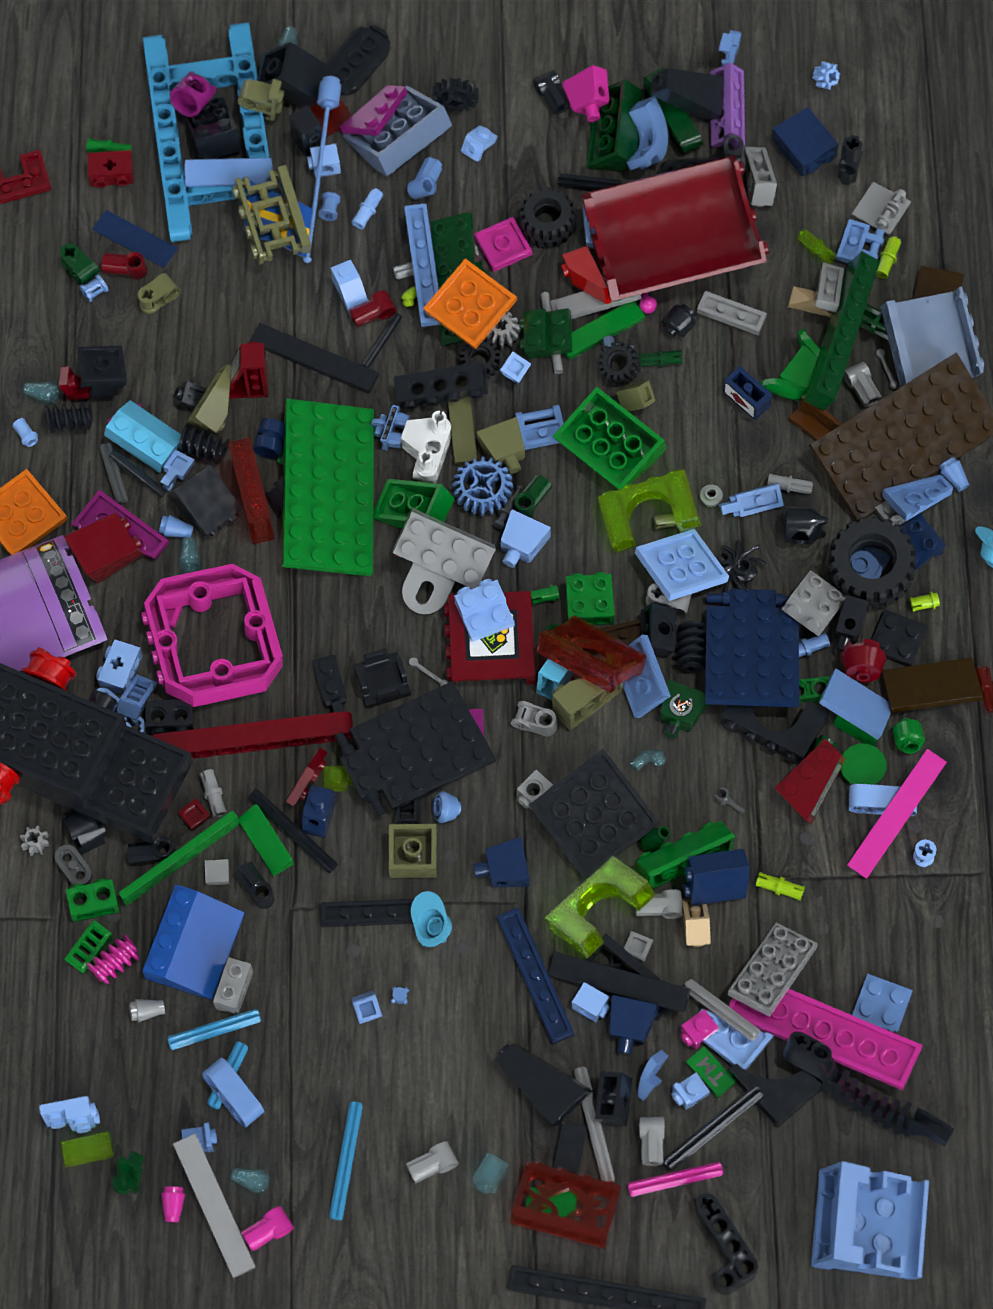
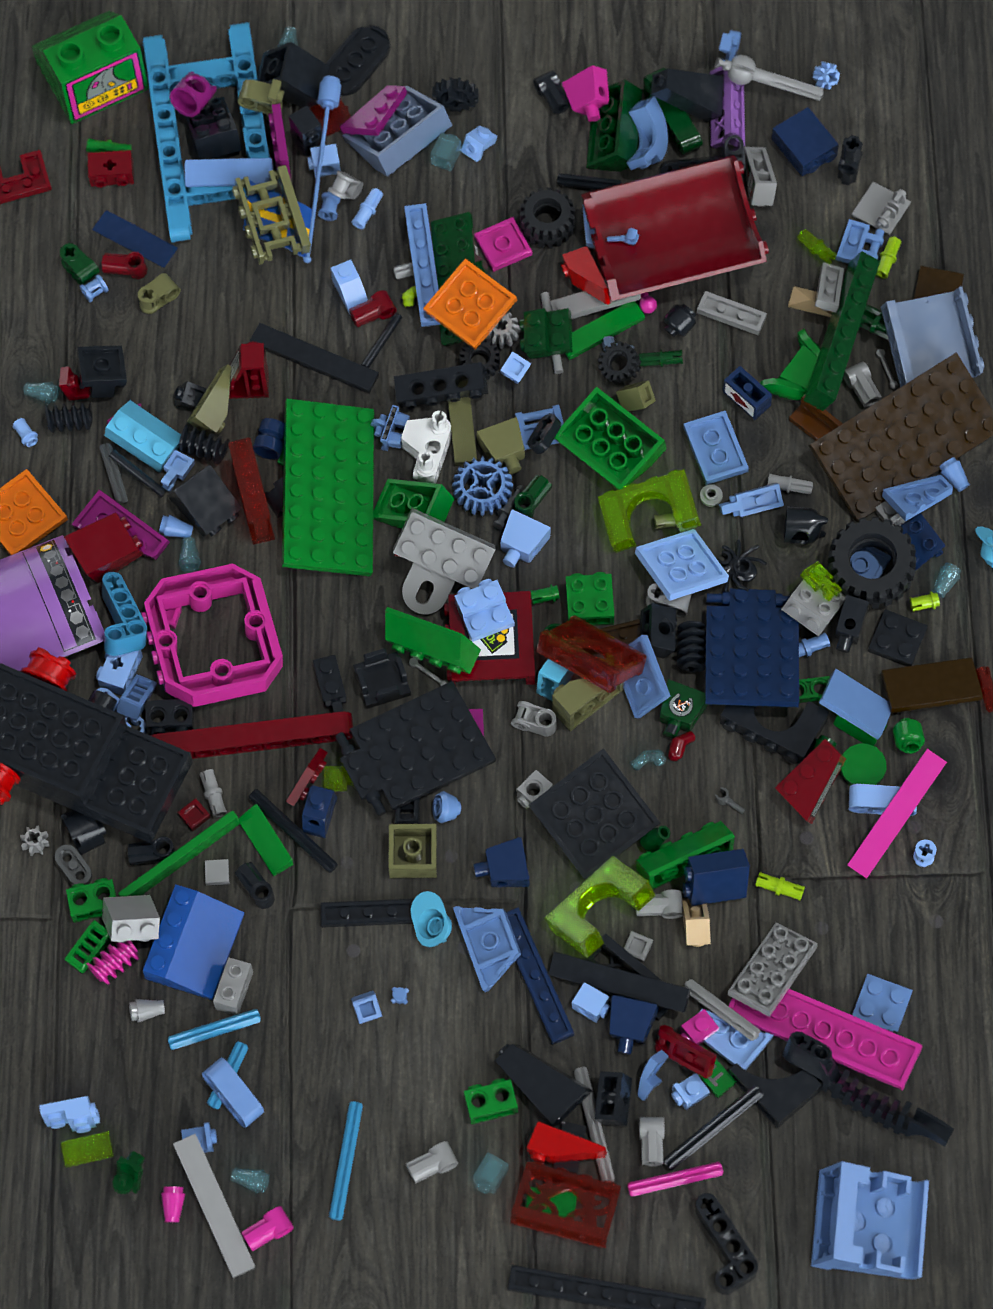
medium blue piece [407,157,442,200] -> none
dark red cone [840,639,887,683] -> none
none -> green slope [32,11,149,125]
none -> dark azure beam [102,572,147,656]
none -> light grey brick [102,895,160,943]
none -> magenta plate [268,103,292,182]
none -> light grey piece [328,170,363,200]
none -> green slope [385,607,481,674]
none -> clear light blue brick [431,133,461,171]
none -> medium blue wing [453,906,521,992]
none -> green brick [464,1078,518,1125]
none -> red slope [527,1122,607,1163]
none -> black beam [528,413,561,454]
none -> medium blue hand [607,228,639,245]
none -> dark red plate [654,1025,717,1079]
none -> dark red arm [668,731,695,762]
none -> medium blue plate [683,410,749,485]
none -> light grey piece [714,55,823,101]
none -> clear neon green plate [800,561,842,601]
none -> clear light blue cone [932,562,962,598]

